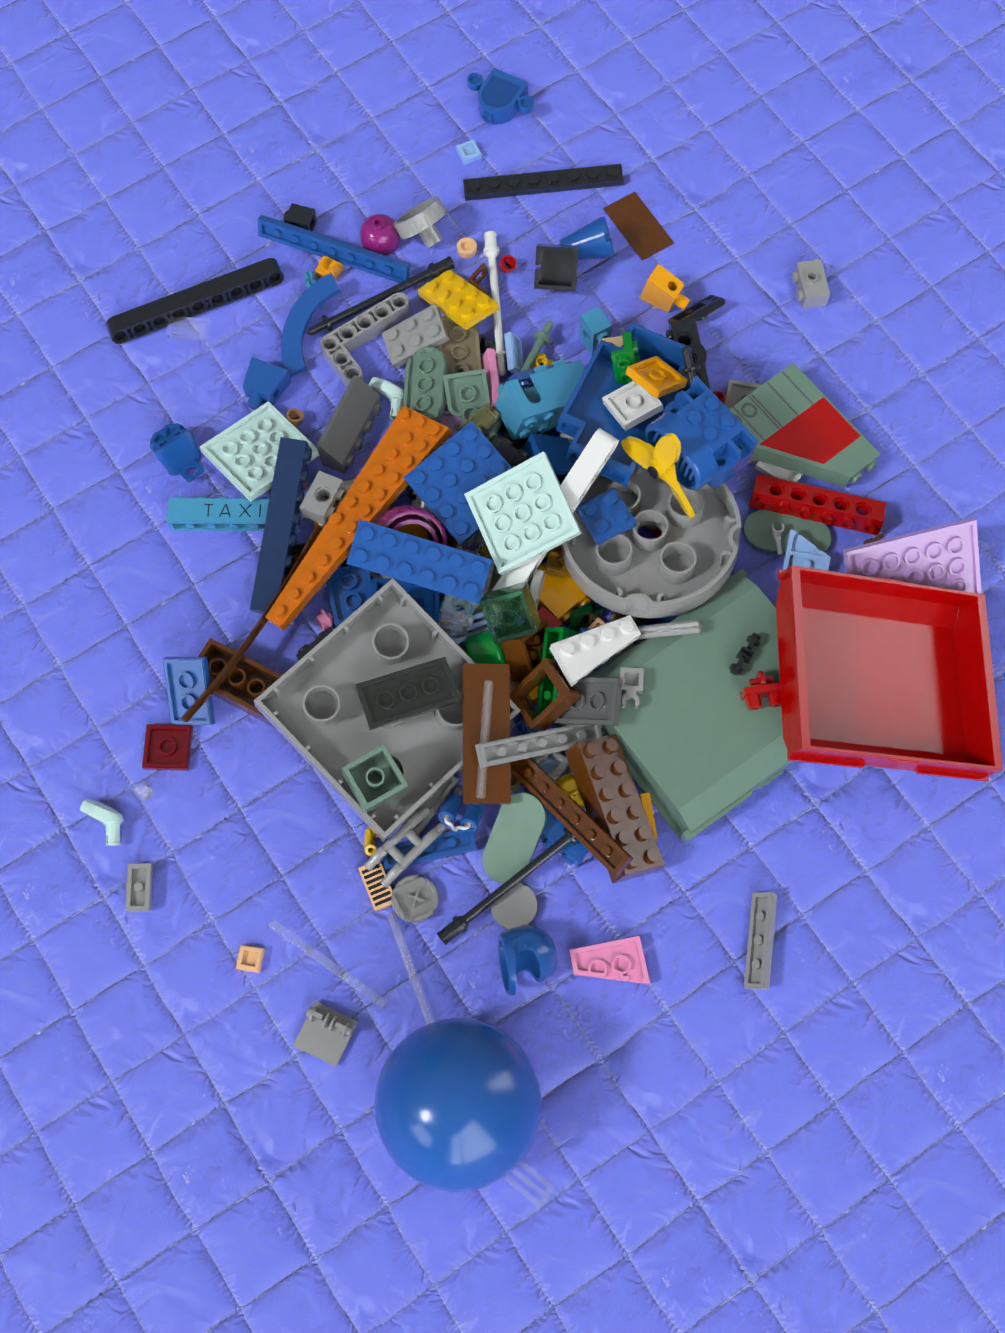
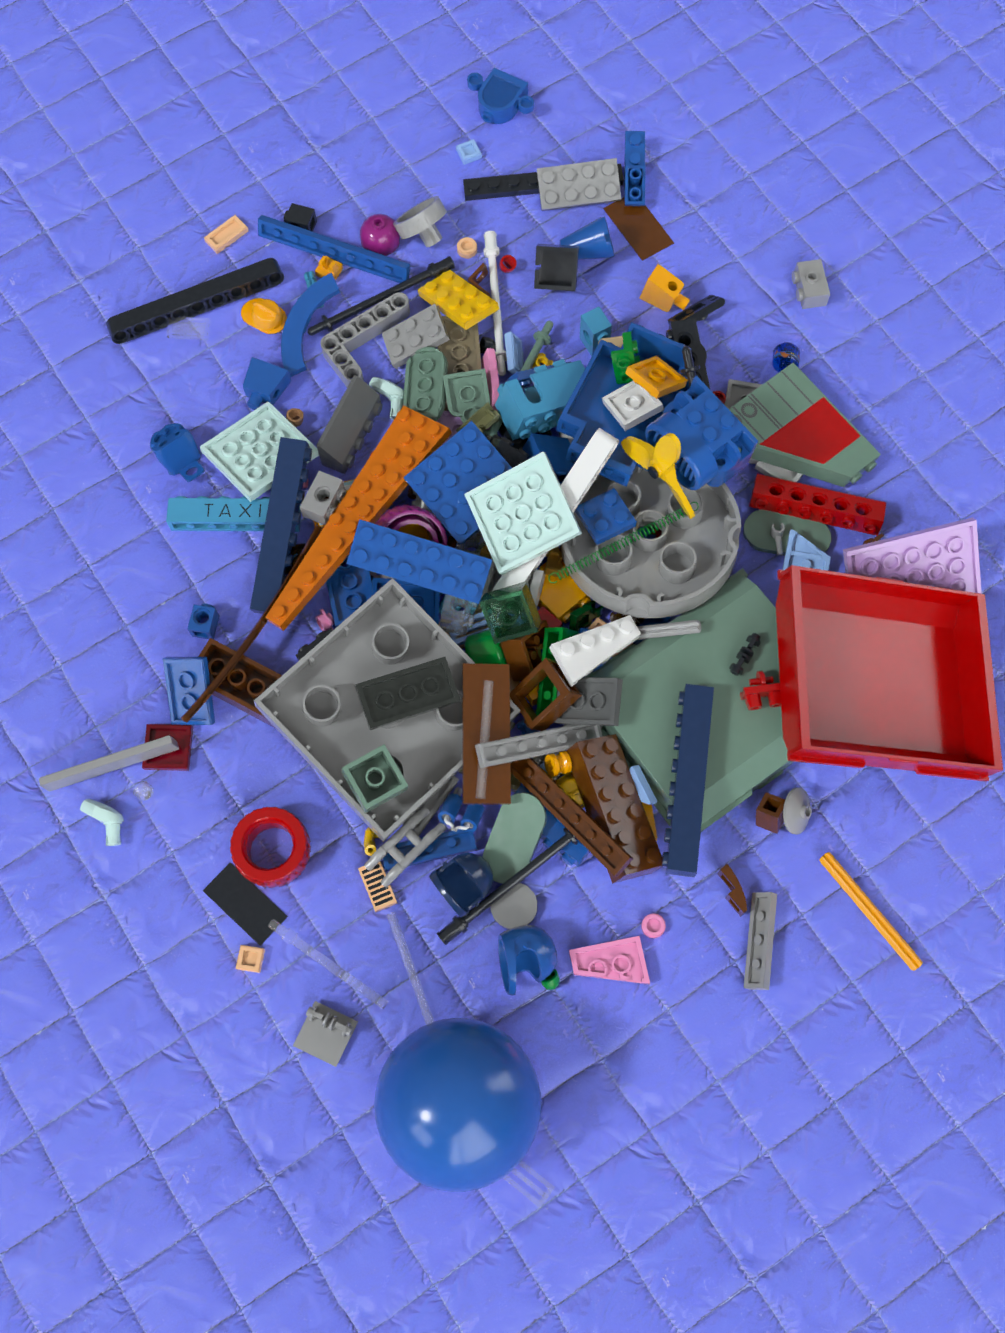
light grey plate [125,863,153,912] -> none
light grey tile [391,875,439,923] -> none
light grey plate [620,667,644,709] -> none
none -> light grey tile [39,735,179,792]
none -> blue brick [187,603,220,639]
none -> black sticker [203,863,288,946]
none -> light nougat tile [204,215,249,254]
none -> red tyre [230,807,311,888]
none -> light orange piece [241,298,287,334]
none -> dark blue piece [429,852,493,918]
none -> light grey plate [536,158,621,211]
none -> green hinge [541,969,560,990]
none -> light orange wheel [545,751,572,777]
none -> green piece [548,502,699,583]
none -> blue slope [624,131,646,206]
none -> light blue tile [629,765,657,805]
none -> bright pink tile [641,913,666,939]
none -> dark blue brick [662,684,714,877]
none -> reddish brown slope [717,864,747,917]
none -> reddish brown brick [756,792,785,834]
none -> clear blue head [772,342,800,372]
none -> light grey dish [783,787,812,835]
none -> light orange axle [819,852,923,971]

